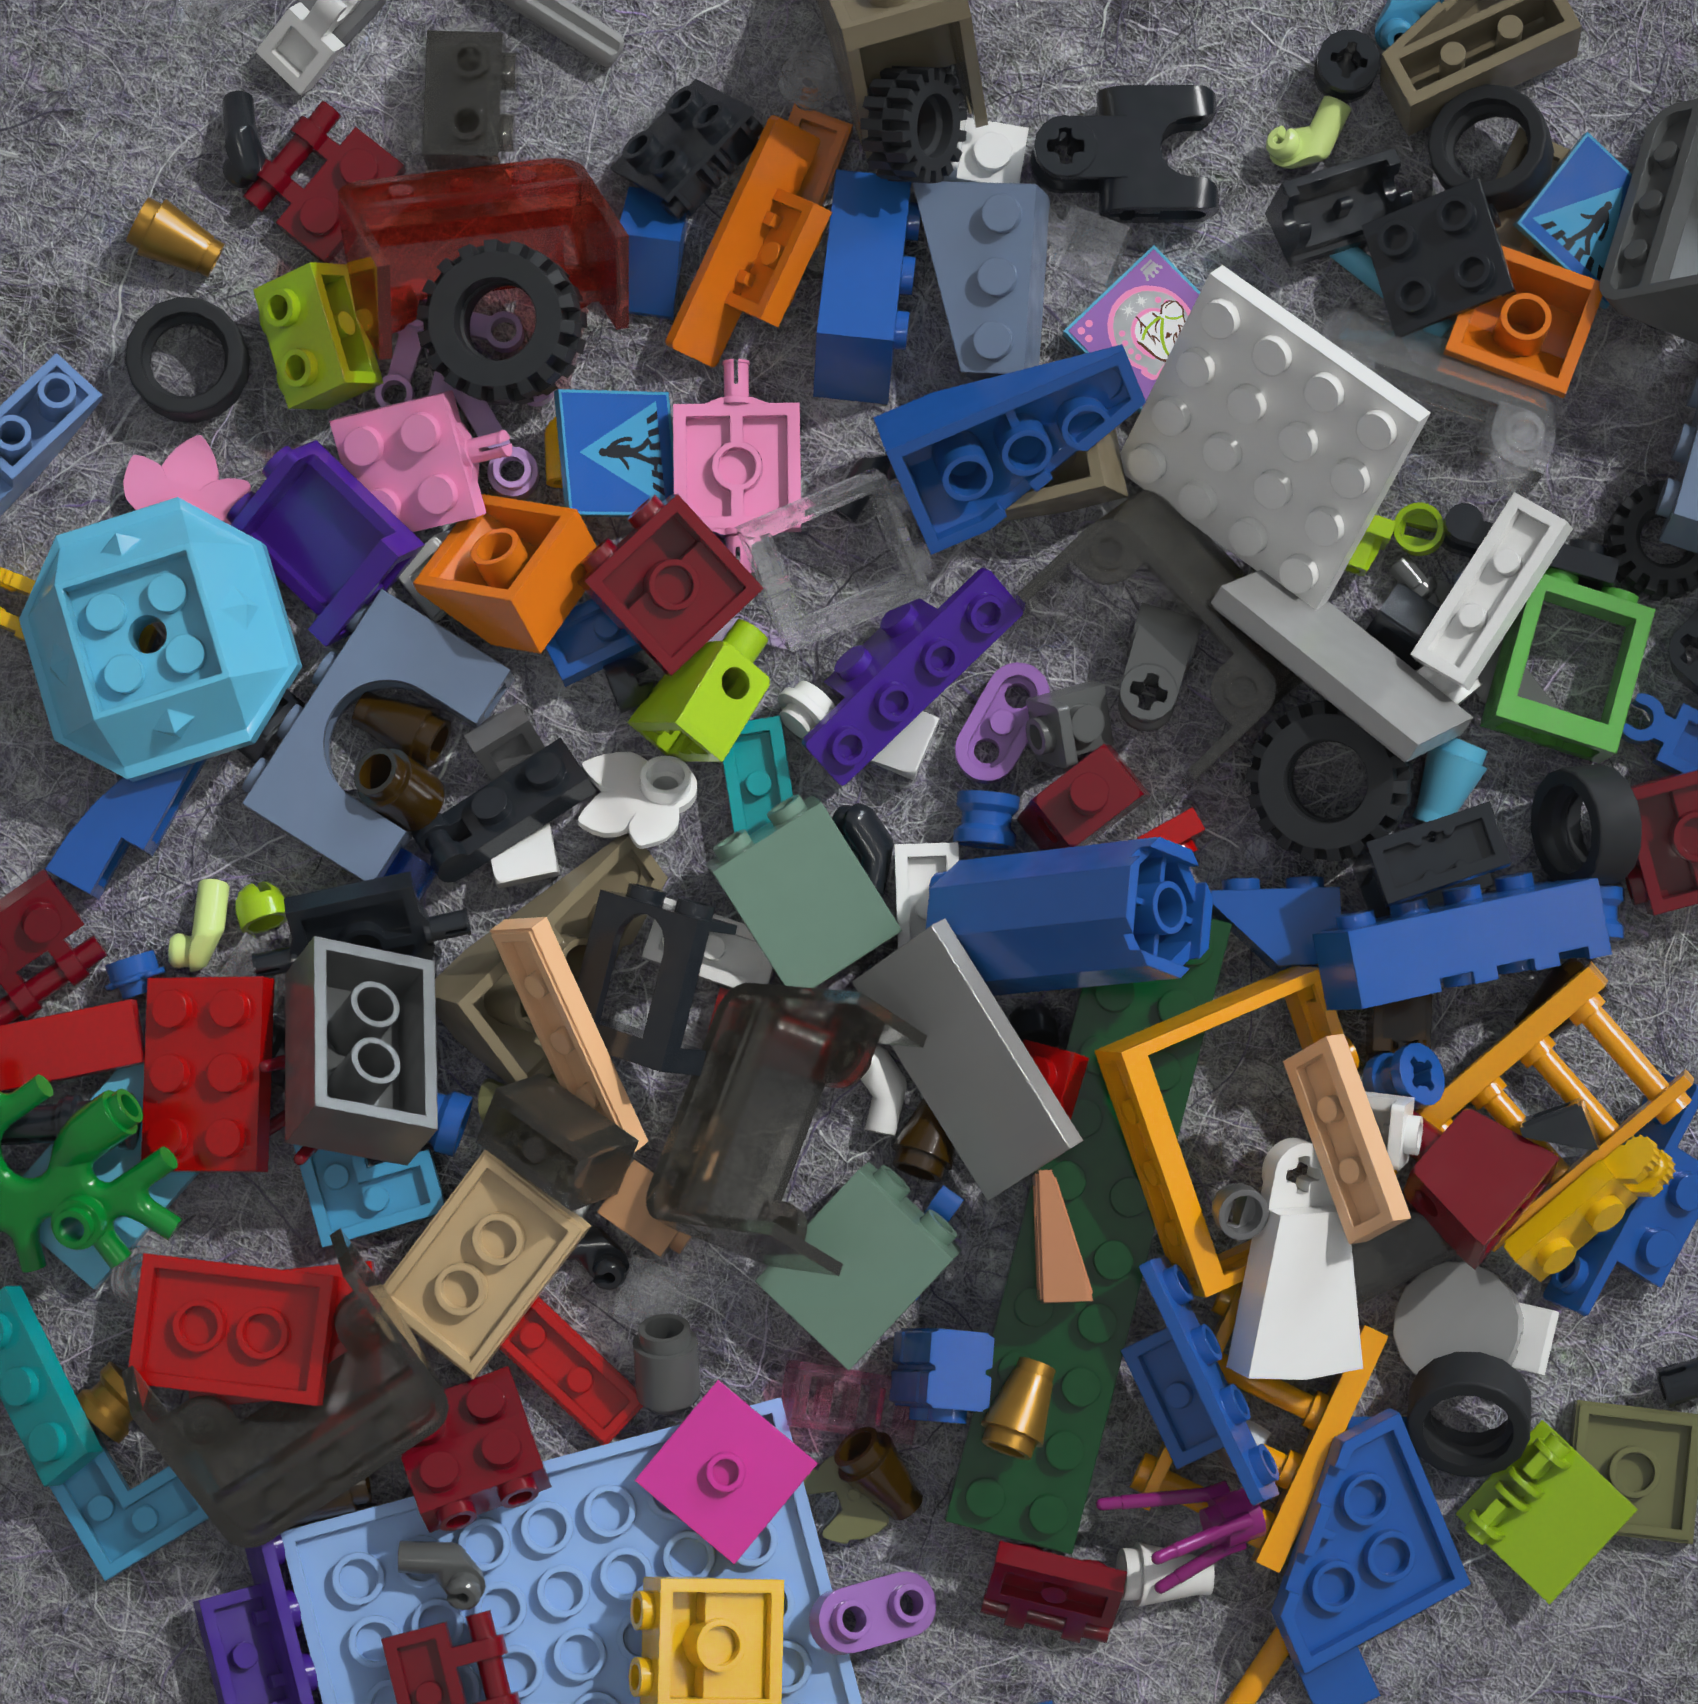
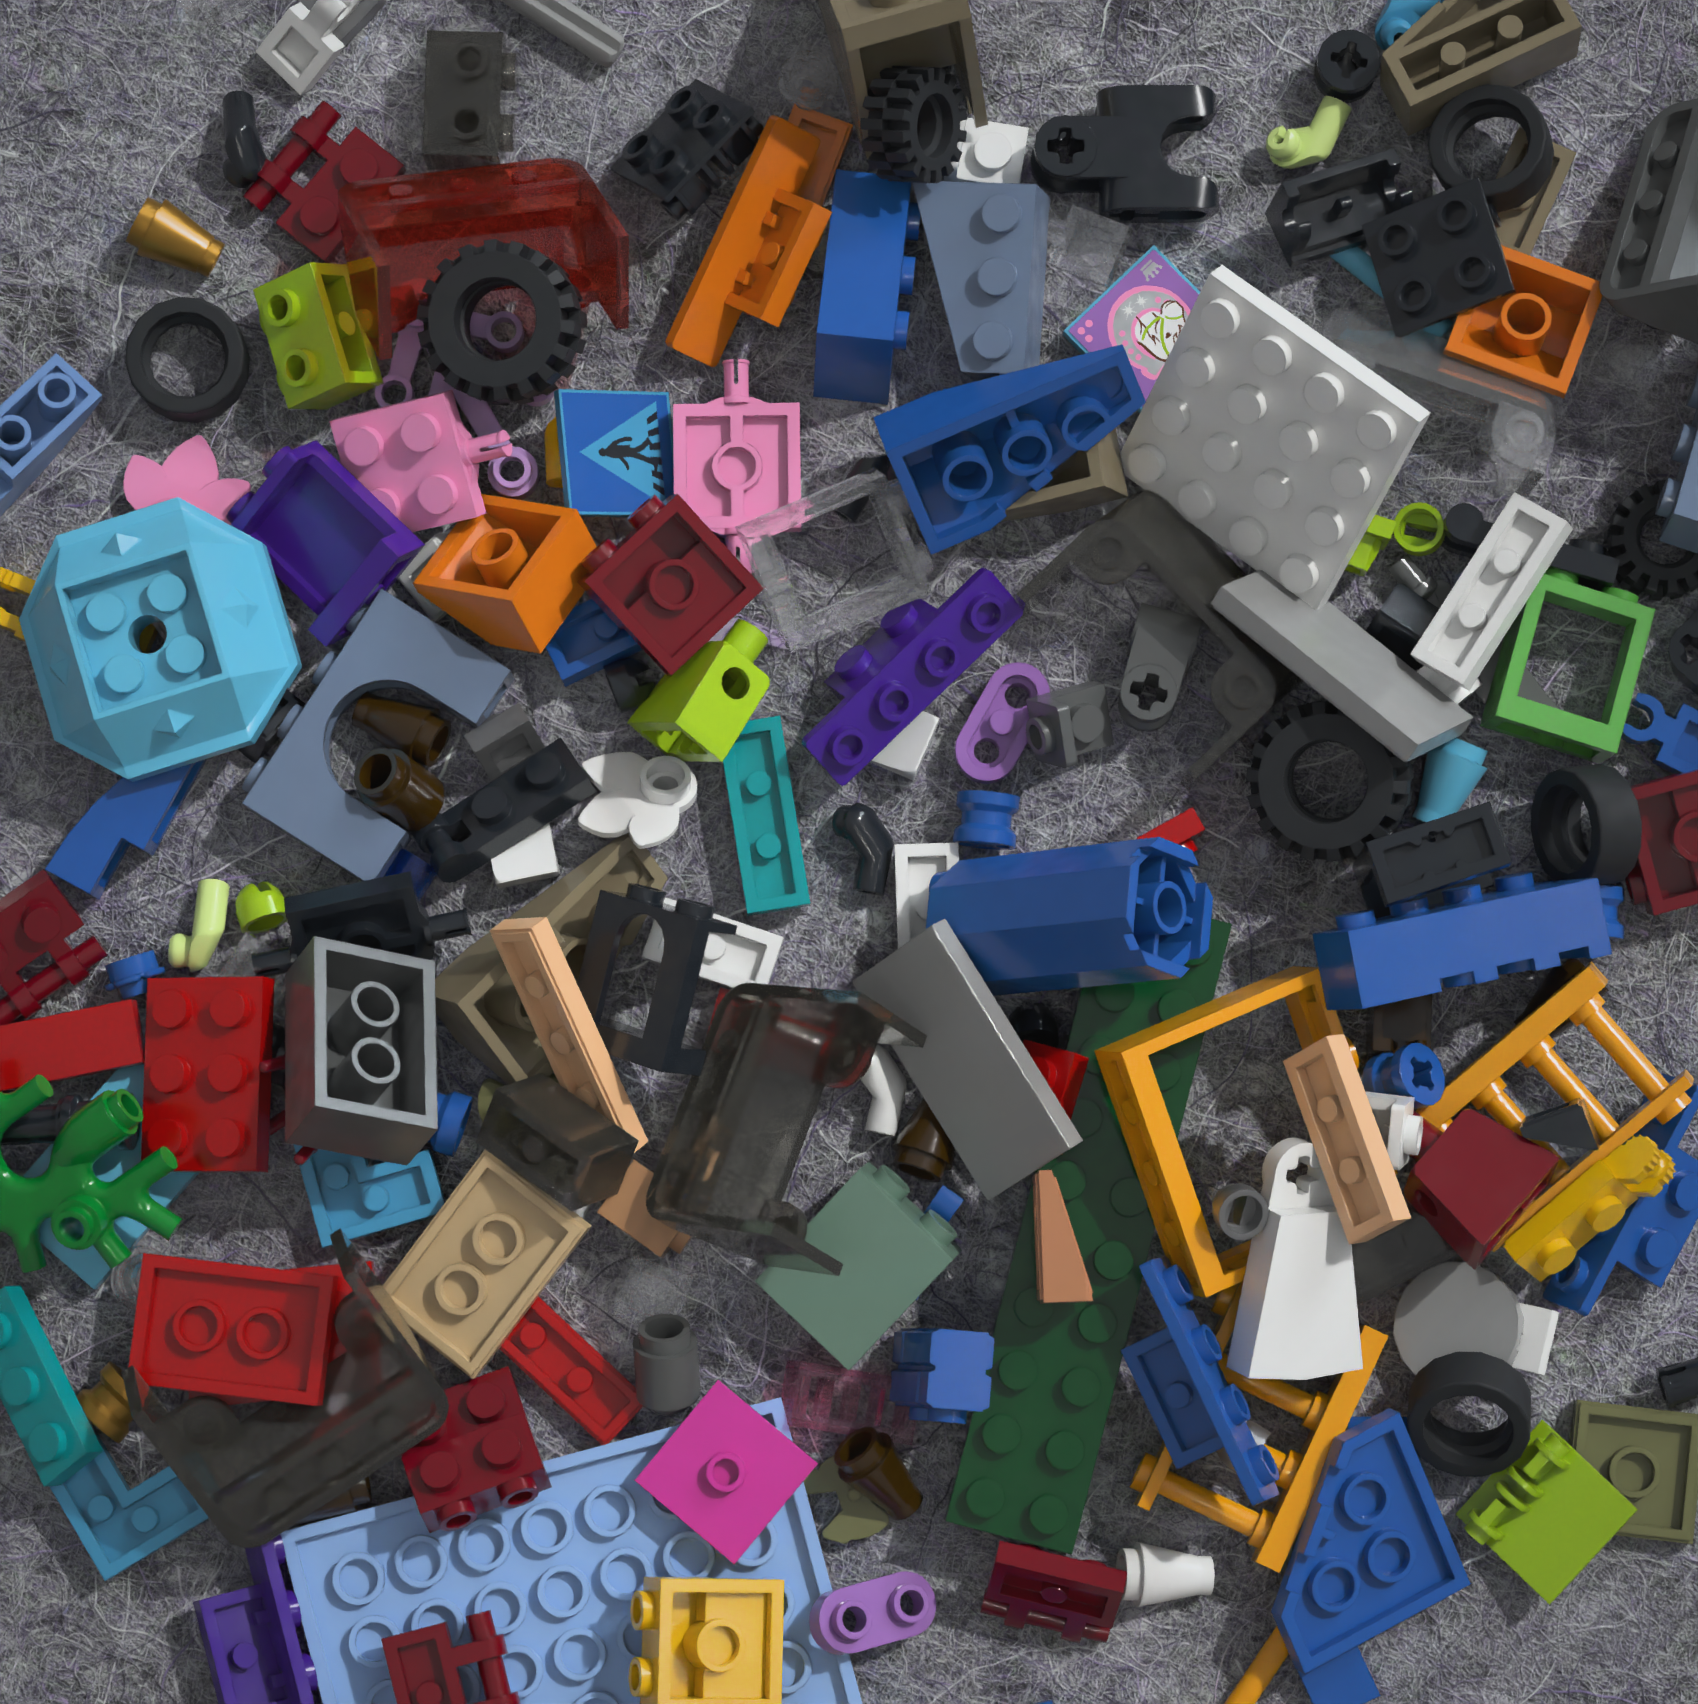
dark grey arm [398,1541,486,1610] -> none
black arm [566,1226,630,1290] -> none
blue slope [611,187,689,320] -> none
sand green panel [706,794,902,1001] -> none
white plate [777,681,836,738] -> none
pearl gold cone [981,1357,1056,1460] -> none
dark red torso [1016,744,1151,851] -> none
magenta plant [1096,1480,1266,1594] -> none
blue slope [1210,876,1341,971] -> none
piece [1513,132,1632,309] -> none

